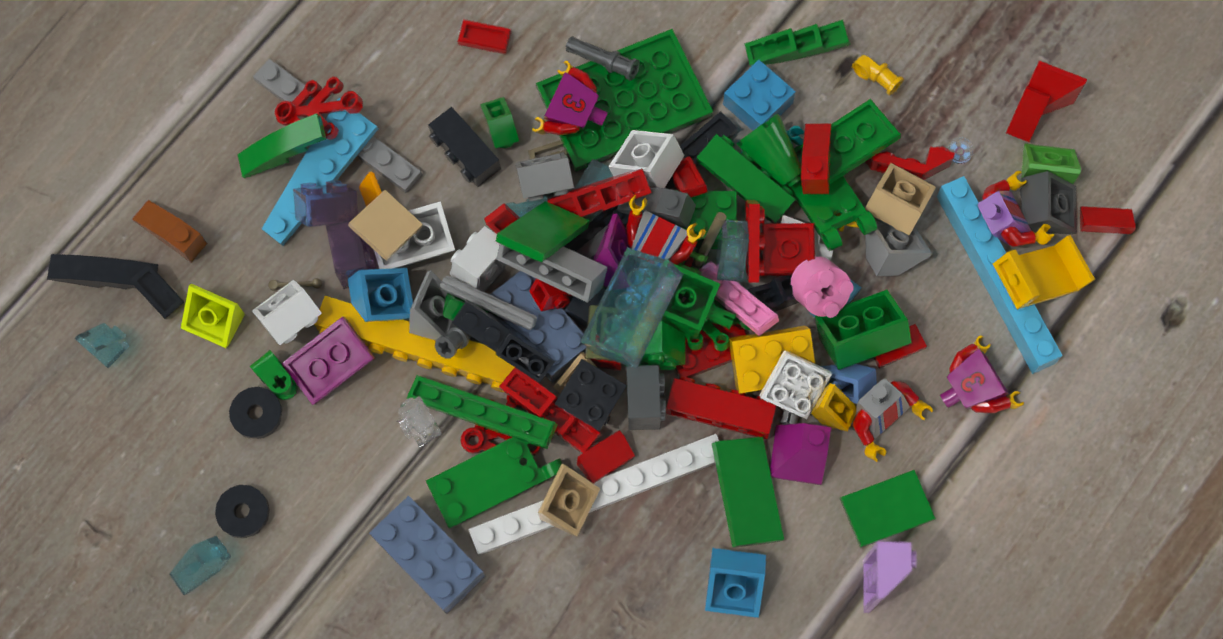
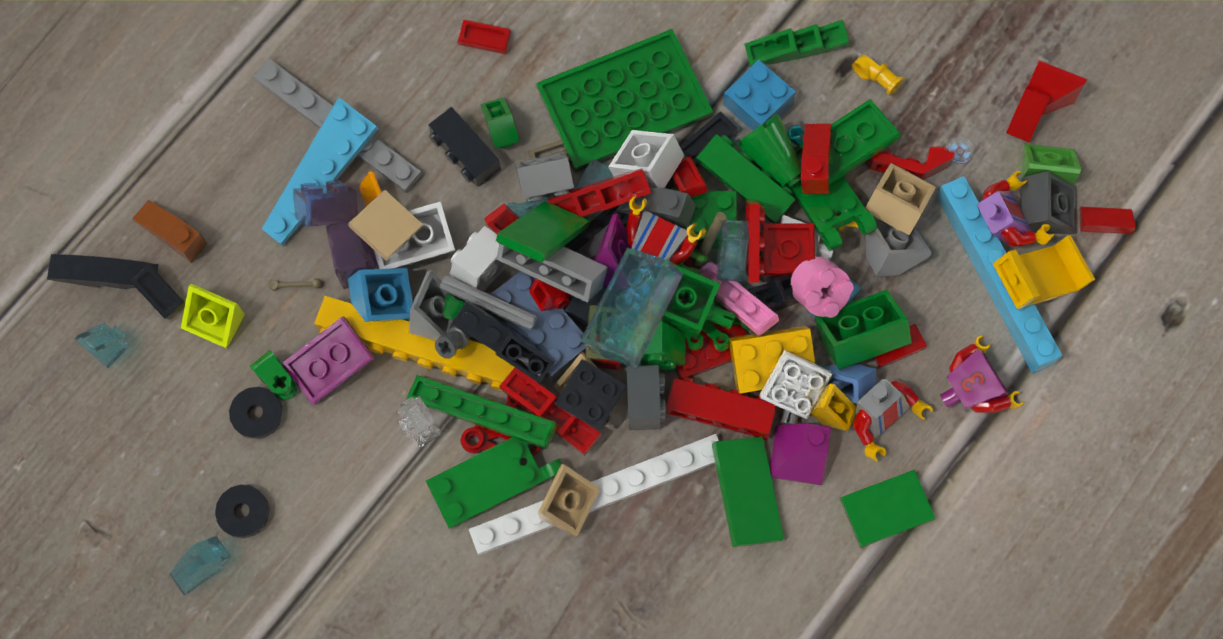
green slope [237,113,326,178] -> none
white brick [252,280,322,345] -> none
red plant [275,77,363,140] -> none
sand blue brick [369,495,485,614] -> none
magenta torso [532,60,608,135] -> none
dark grey pin [566,36,640,81] -> none
red slope [576,430,635,484] -> none
dark azure slope [705,548,766,618] -> none
lavender slope [863,541,916,613] -> none

